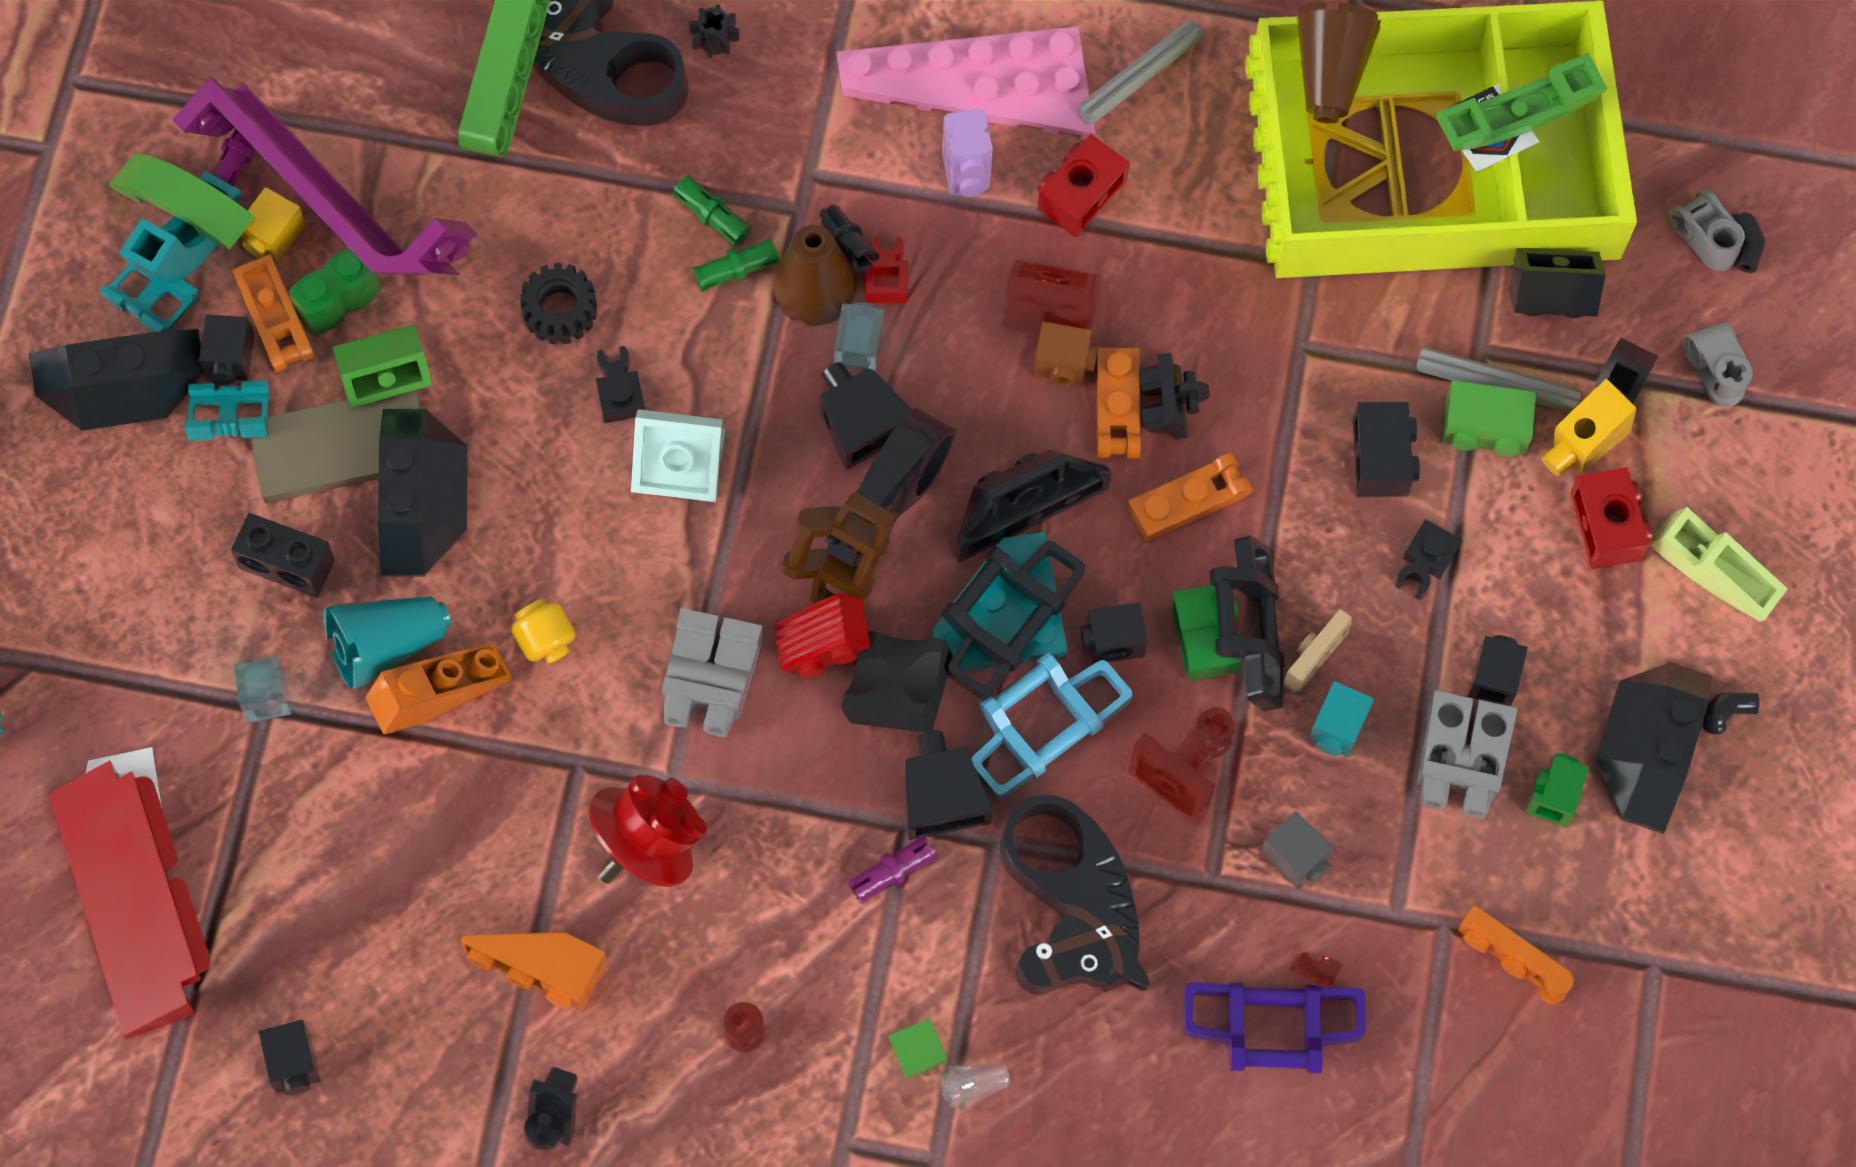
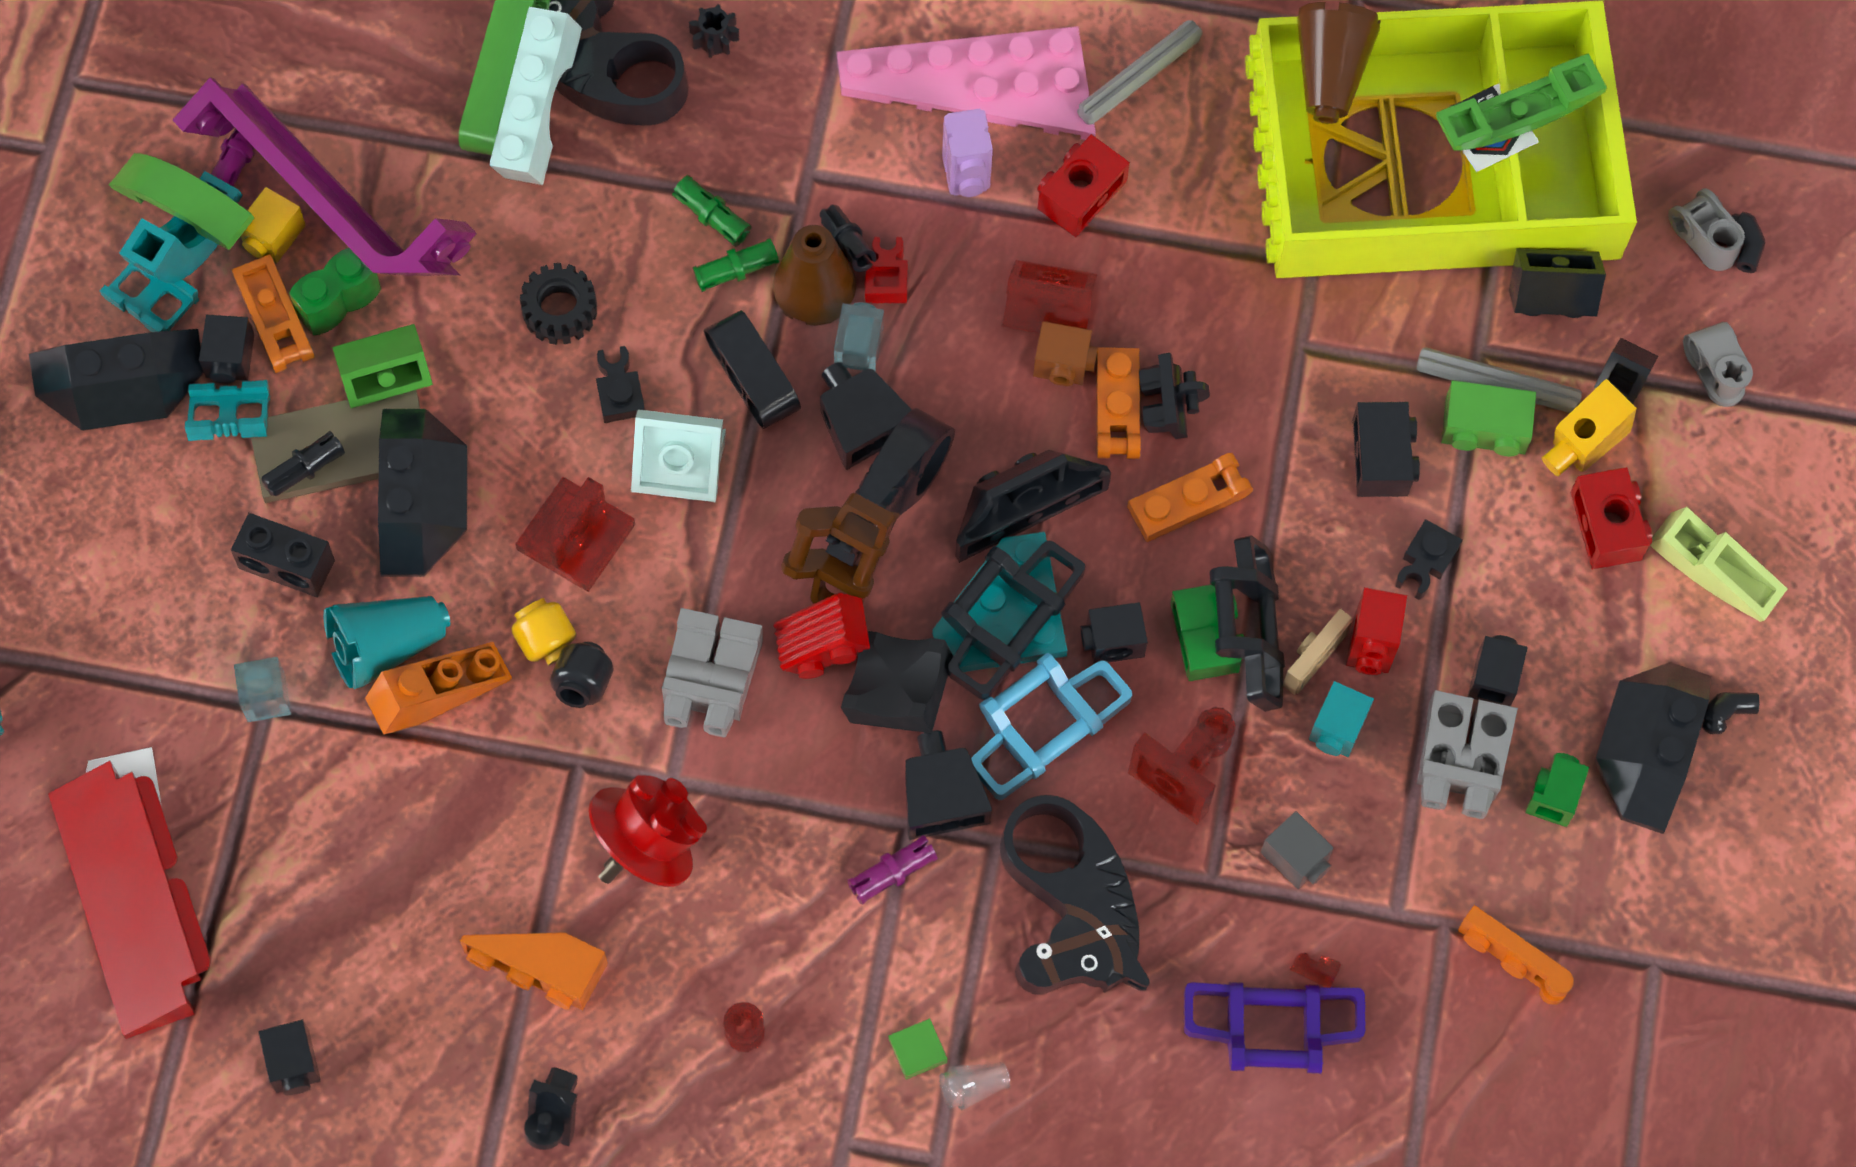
none -> black axle [261,431,345,496]
none -> light aqua arch [489,7,582,185]
none -> clear red bracket [515,477,635,592]
none -> black head [550,642,614,708]
none -> black beam [704,310,801,429]
none -> red brick [1346,587,1408,675]

